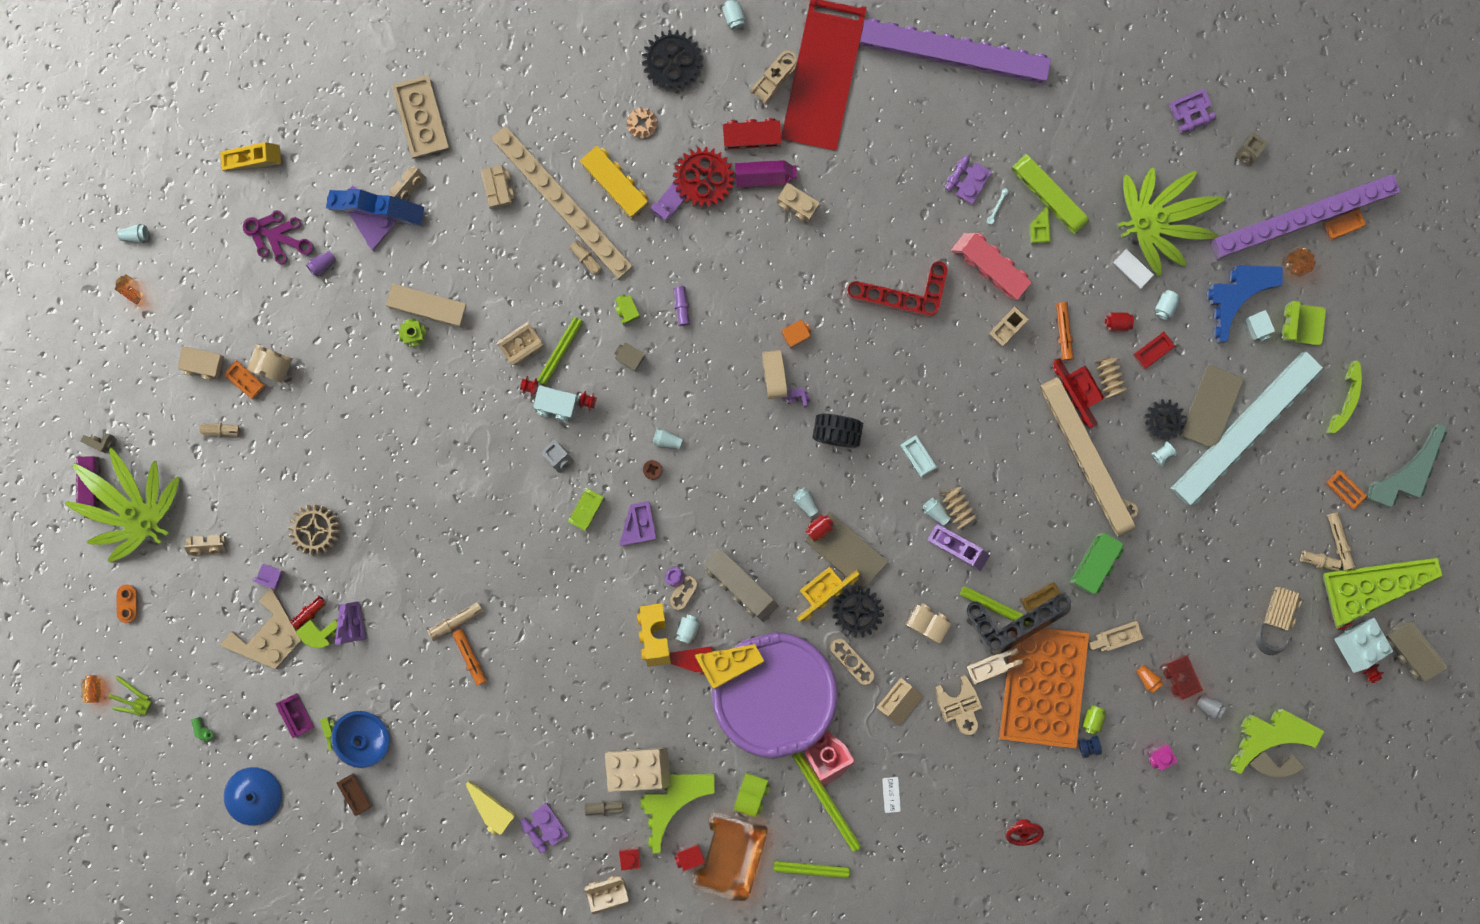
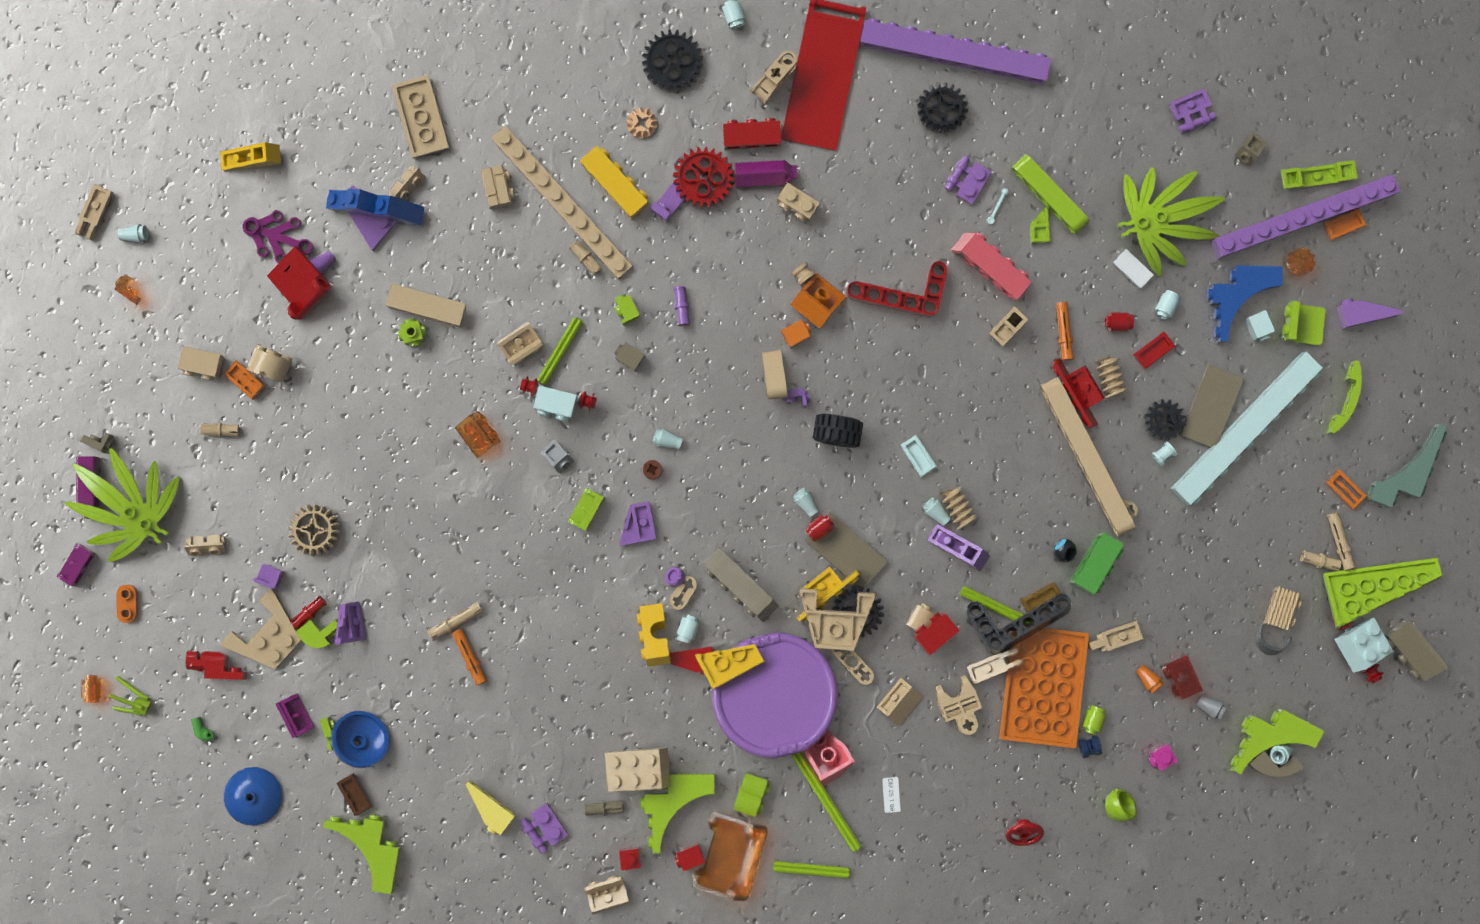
none -> magenta hinge [56,543,96,587]
none -> tan hinge [75,184,113,240]
none -> red plate [185,651,247,680]
none -> red door [267,246,331,320]
none -> lime arch [323,814,401,894]
none -> clear orange bracket [455,411,501,458]
none -> orange slope [790,273,846,328]
none -> tan wheel [791,262,815,286]
none -> tan wing [799,588,876,651]
none -> red brick [913,612,960,655]
none -> black gear [917,82,968,134]
none -> black piece [1053,538,1077,562]
none -> lime hat [1105,789,1137,822]
none -> light aqua cone [1270,743,1294,764]
none -> lime slope [1281,160,1358,189]
none -> medium lavender slope [1336,298,1402,329]

